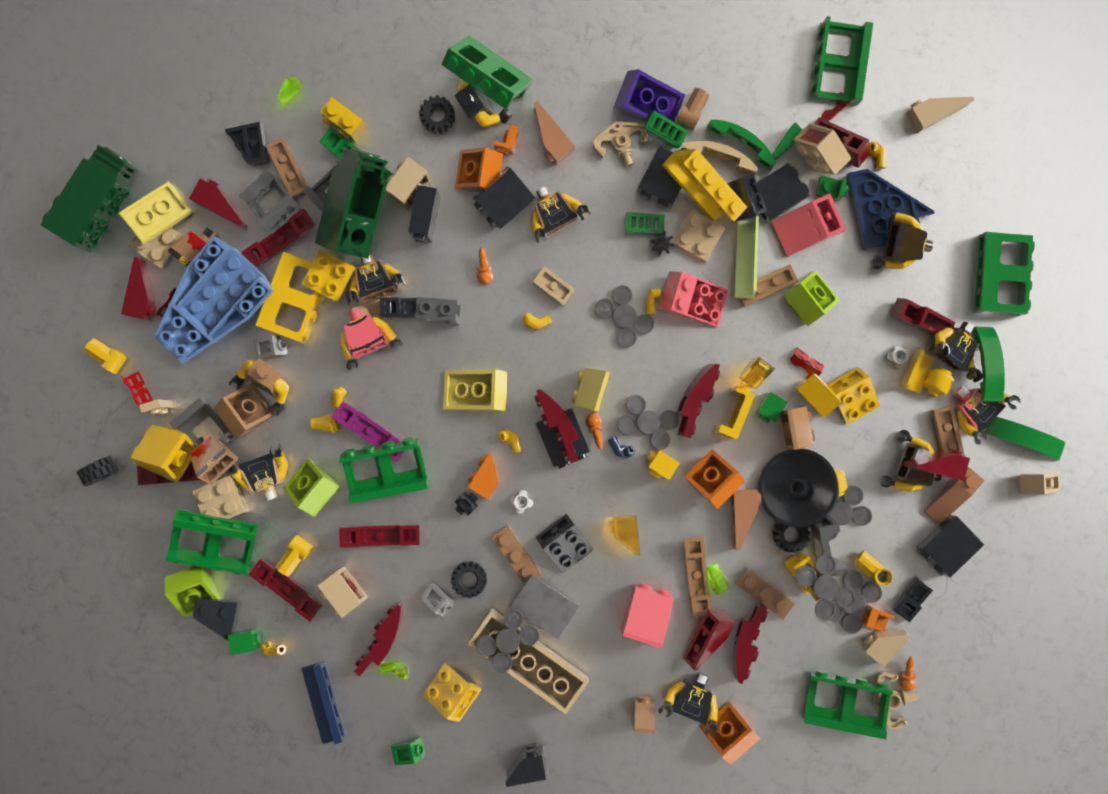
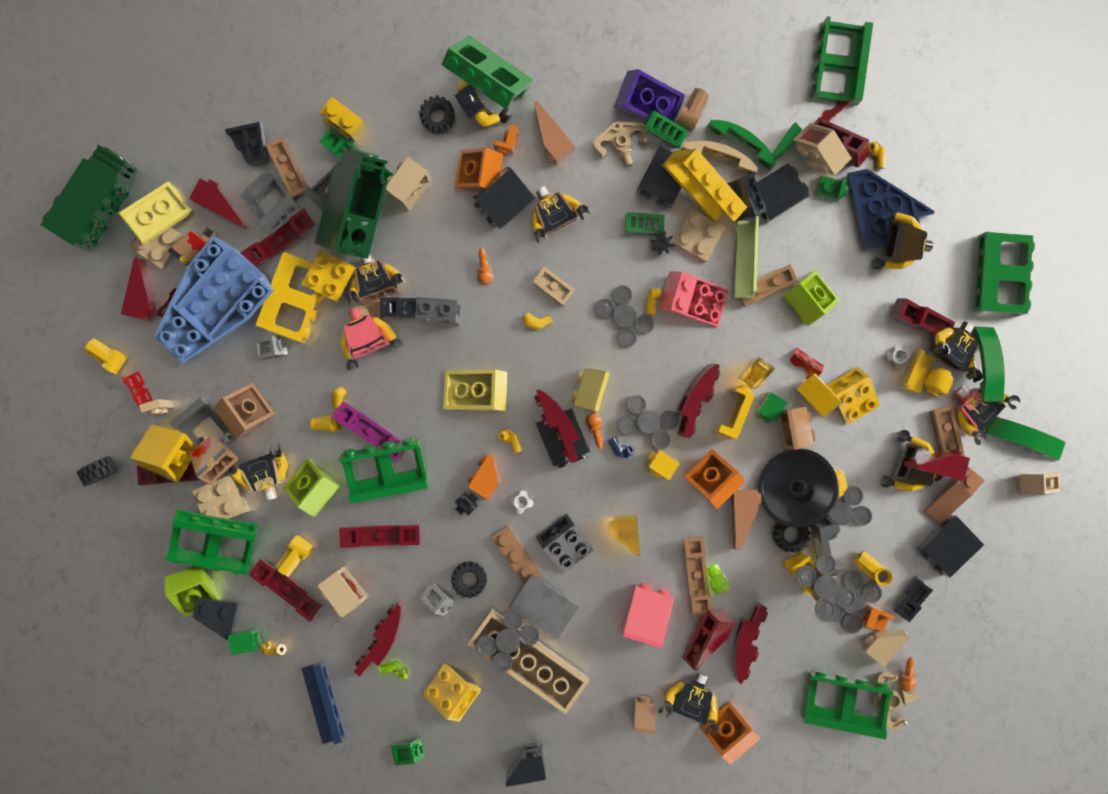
torso [229,358,289,416] -> none
clear neon green cone [276,74,304,105] -> none
black brick [408,185,441,244] -> none
medium nougat plate [735,568,795,619] -> none
coral slope [771,194,846,257] -> none
tan slope [906,97,975,133] -> none

